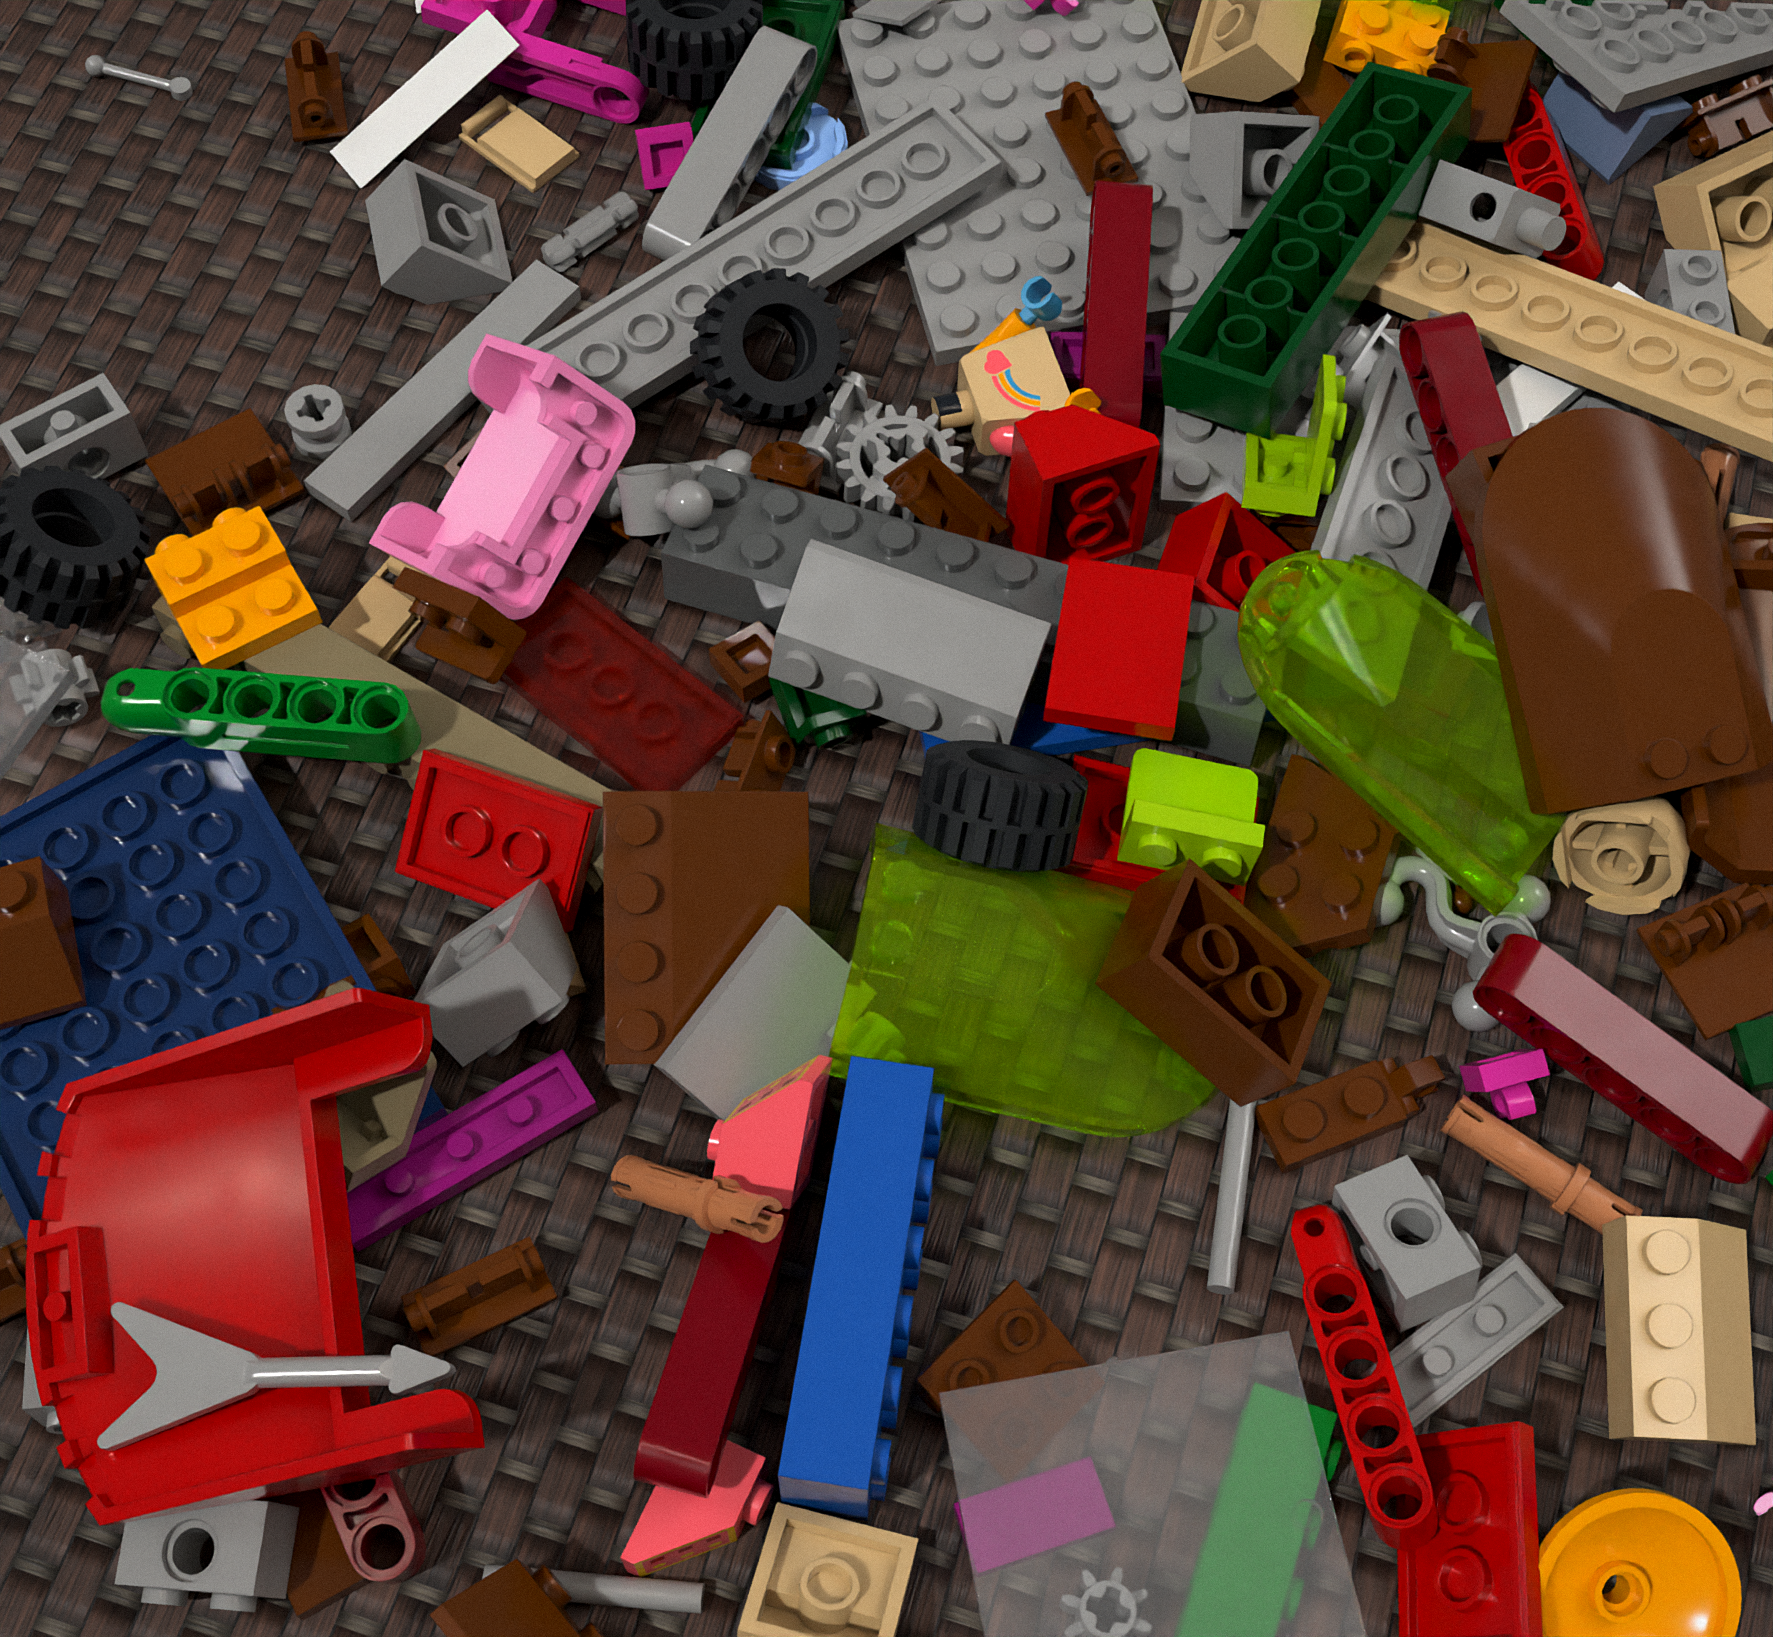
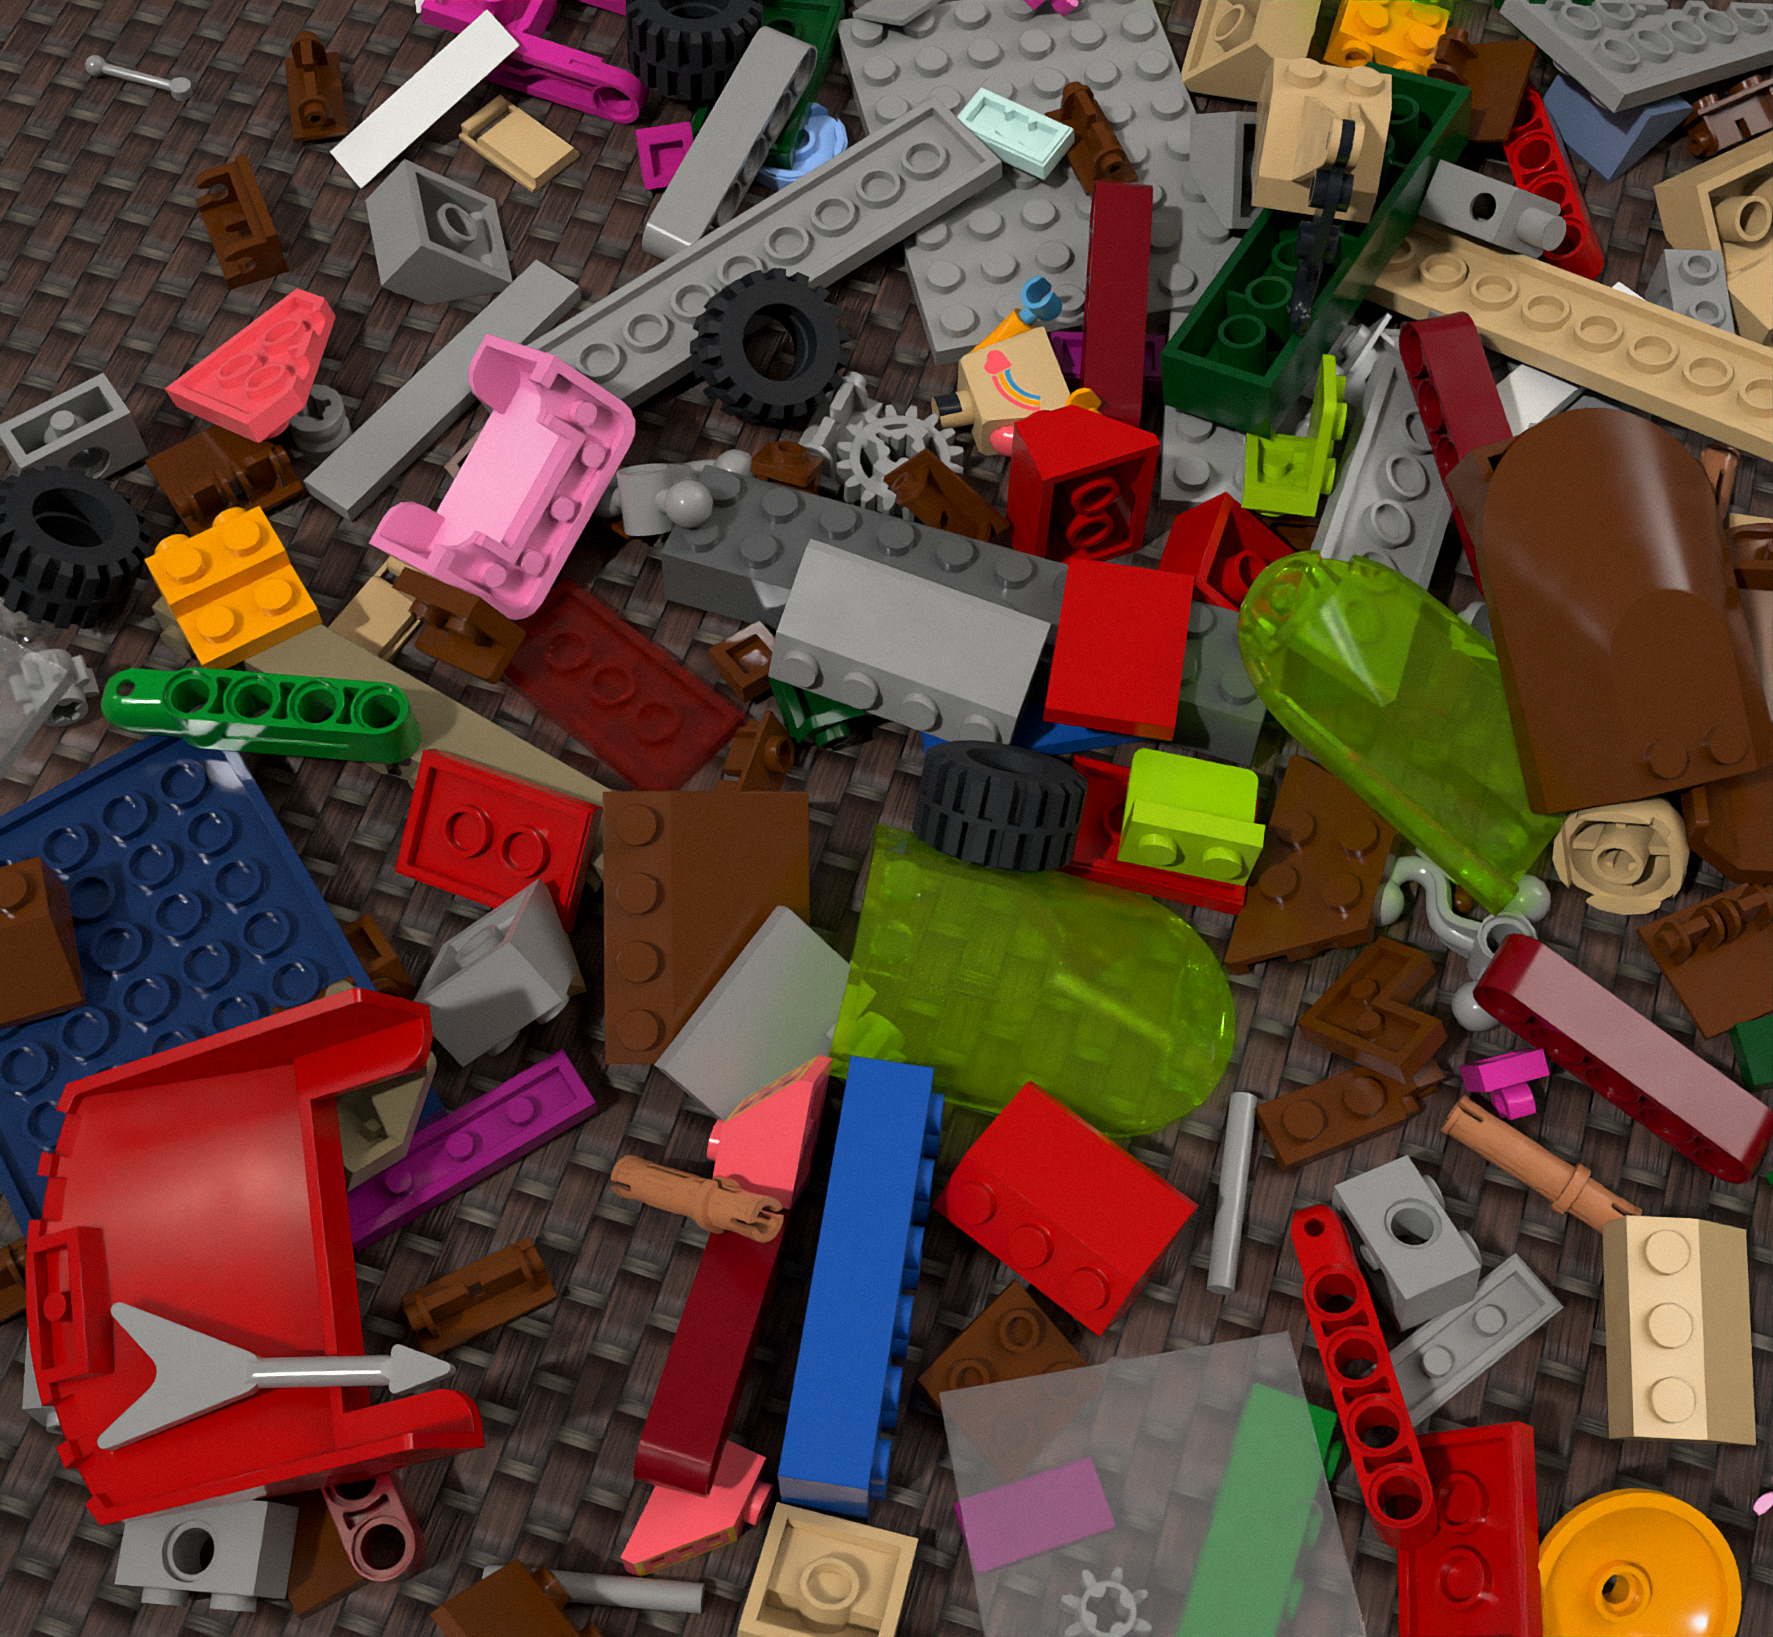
light grey axle [541,191,639,273] -> none
reddish brown brick [1095,858,1332,1107] -> none
none -> coral plate [165,288,336,443]
none -> reddish brown hinge [195,154,289,290]
none -> red slope [932,1080,1199,1337]
none -> light aqua plate [957,87,1075,180]
none -> tan slope [1251,57,1392,336]
none -> reddish brown plate [1297,935,1448,1084]

